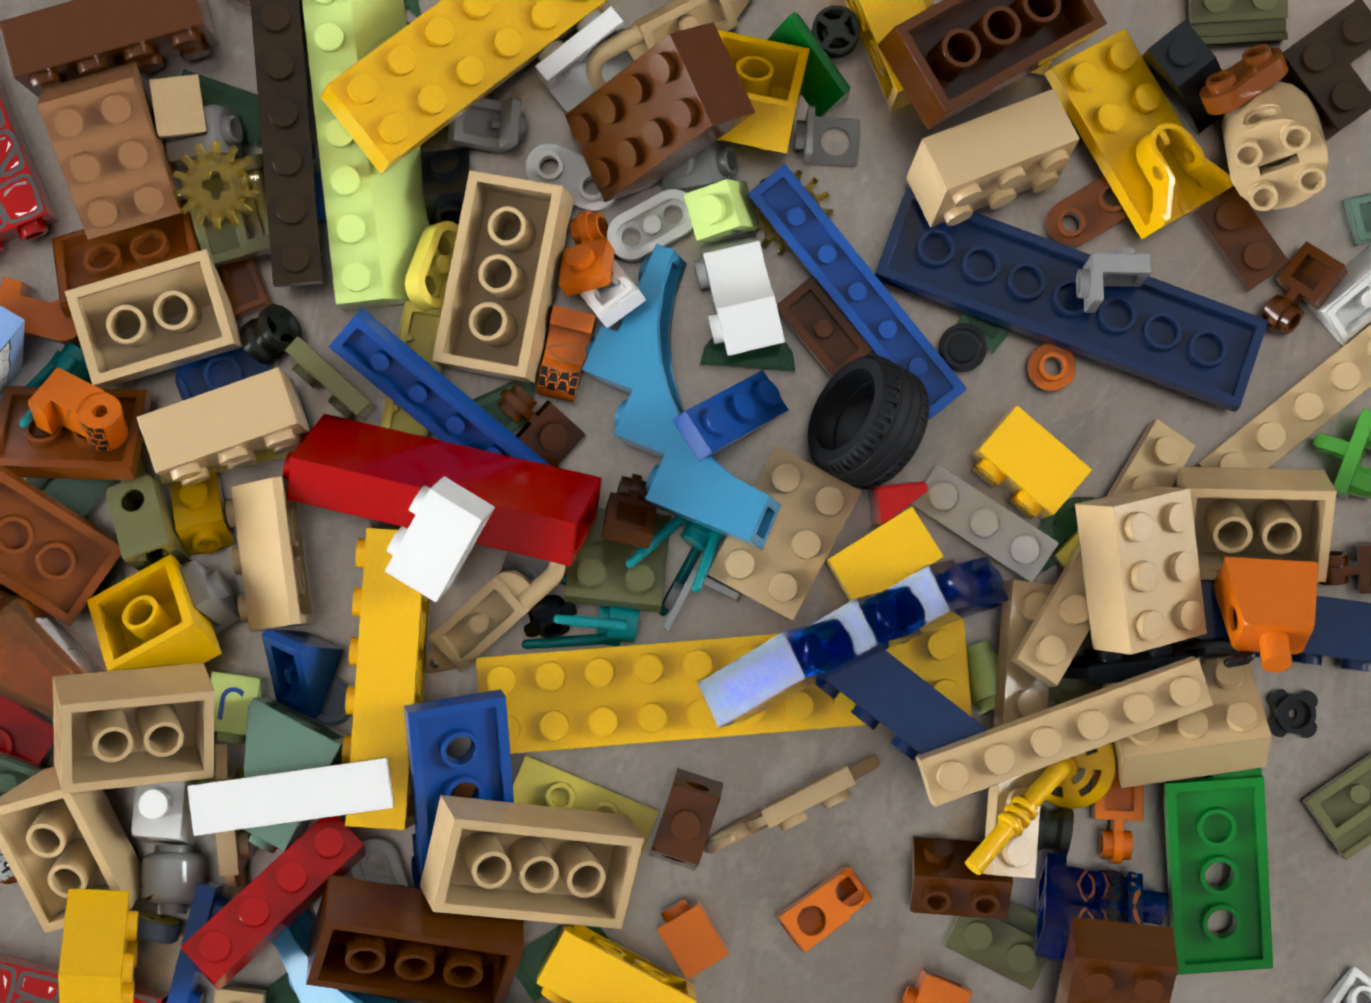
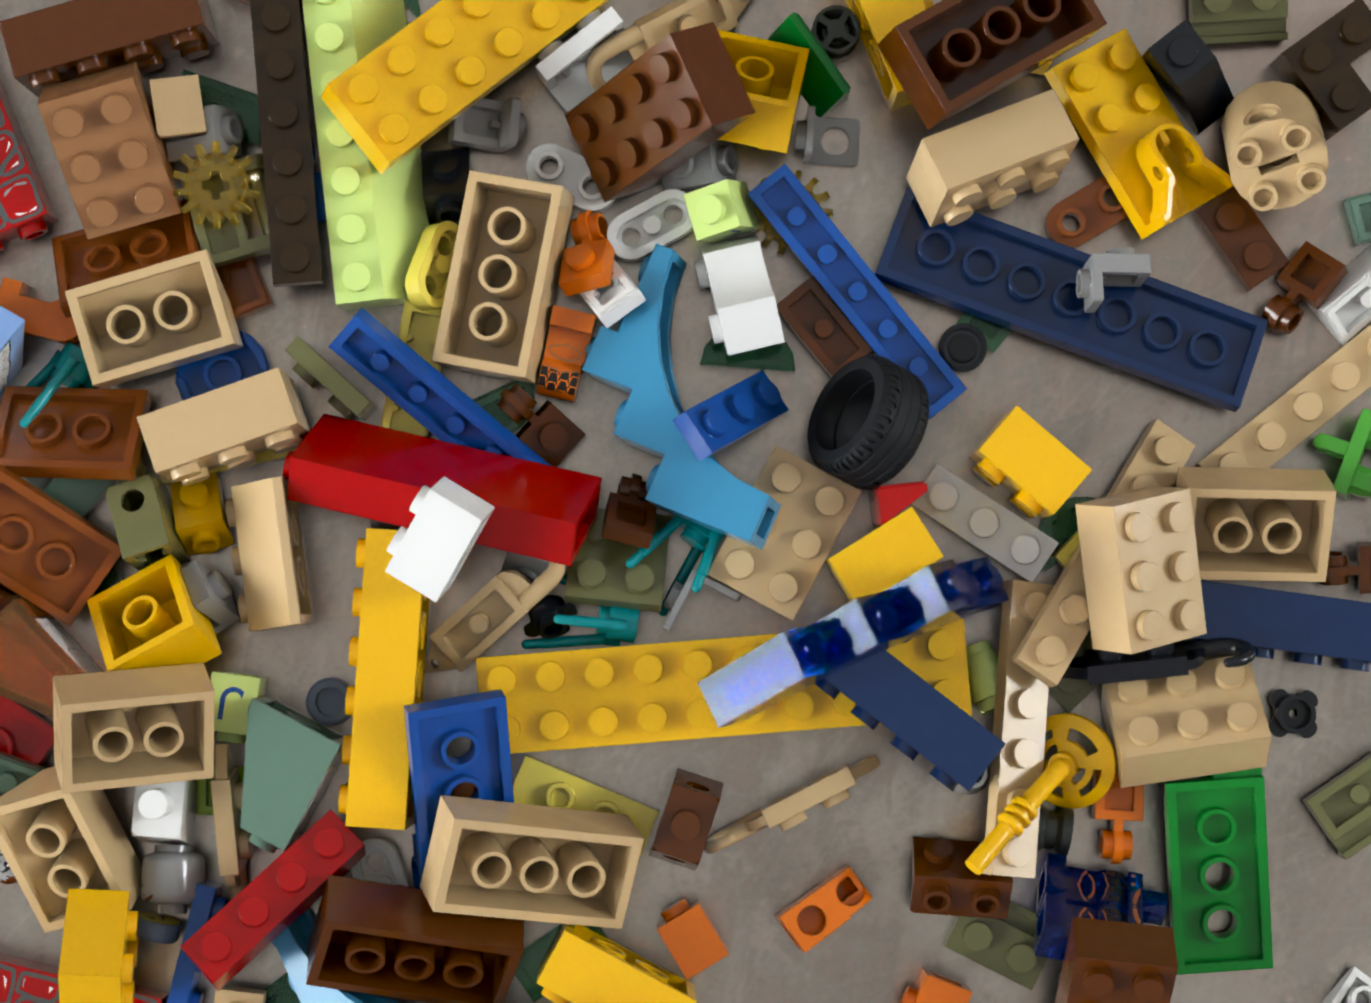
orange leg [27,367,129,451] -> none
white tile [187,757,395,836] -> none
pearl dark grey wheel [240,304,302,365] -> none
blue slope [261,628,343,719] -> none
tan plate [915,656,1213,807] -> none
orange plate [1027,343,1076,391] -> none
dark orange plate [1199,44,1289,115] -> none
orange torso [1213,557,1318,673] -> none

